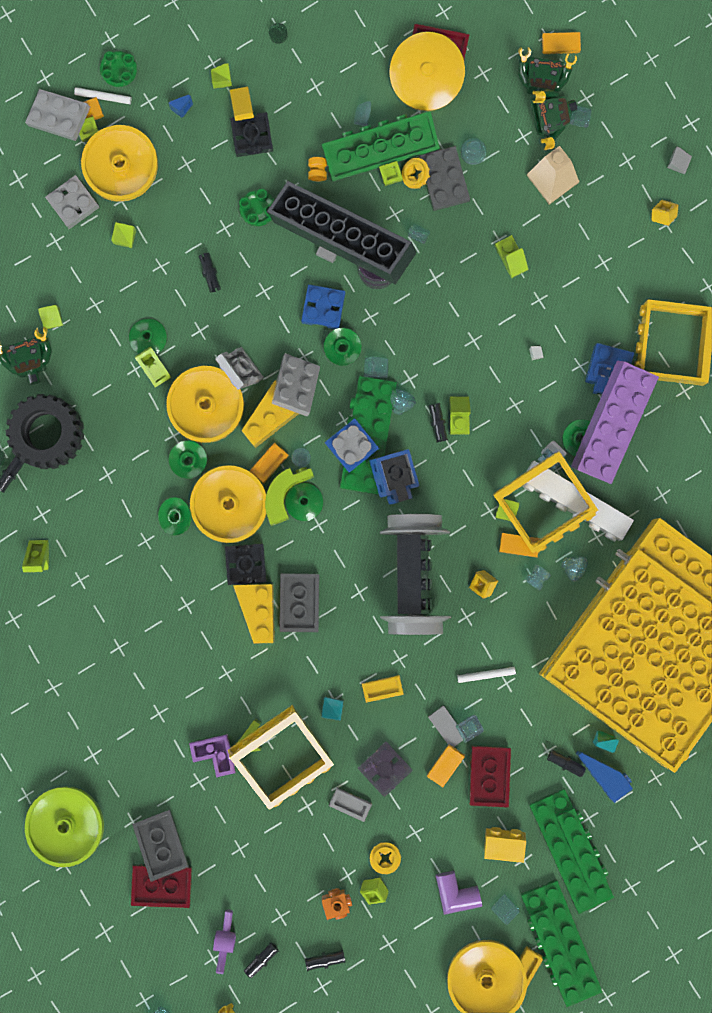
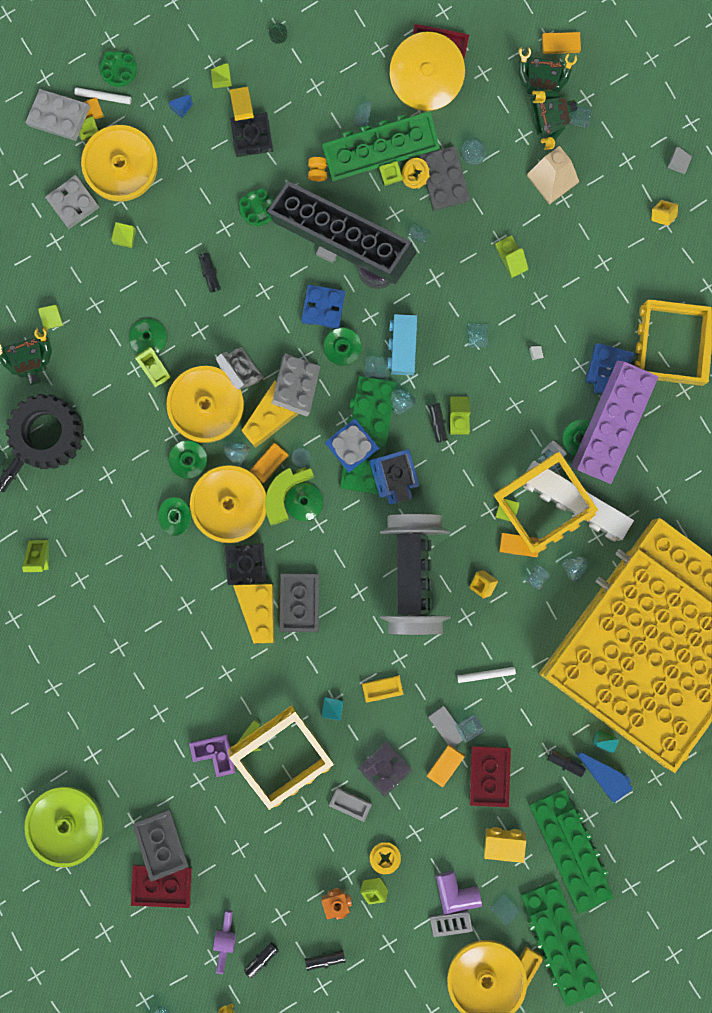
none -> clear light blue brick [224,442,251,466]
none -> medium azure brick [388,314,417,375]
none -> light grey slope [430,910,473,937]
none -> clear light blue slope [468,324,488,347]

